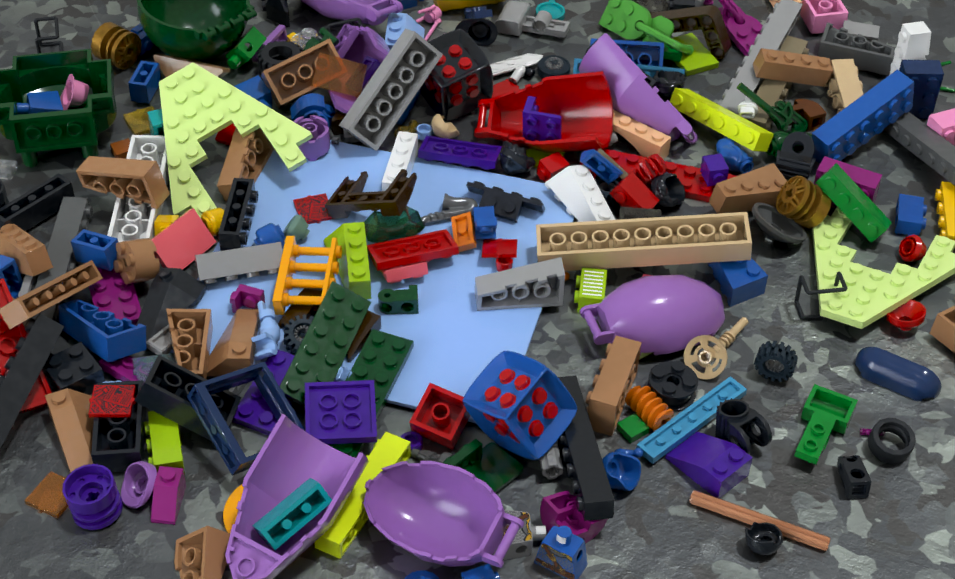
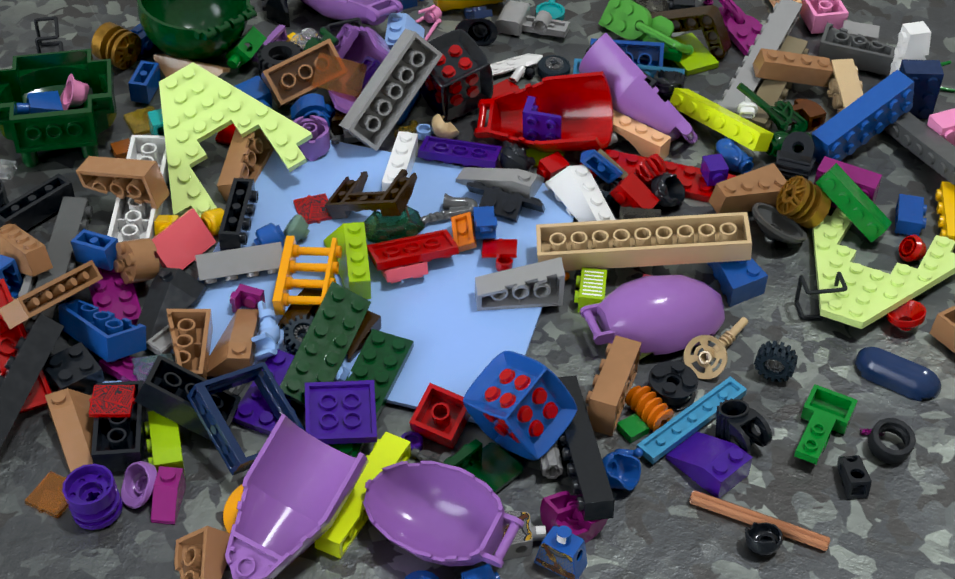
teal brick [252,478,332,550] -> none
dark green leg [378,285,419,314] -> none
none -> light grey wedge [456,167,544,199]

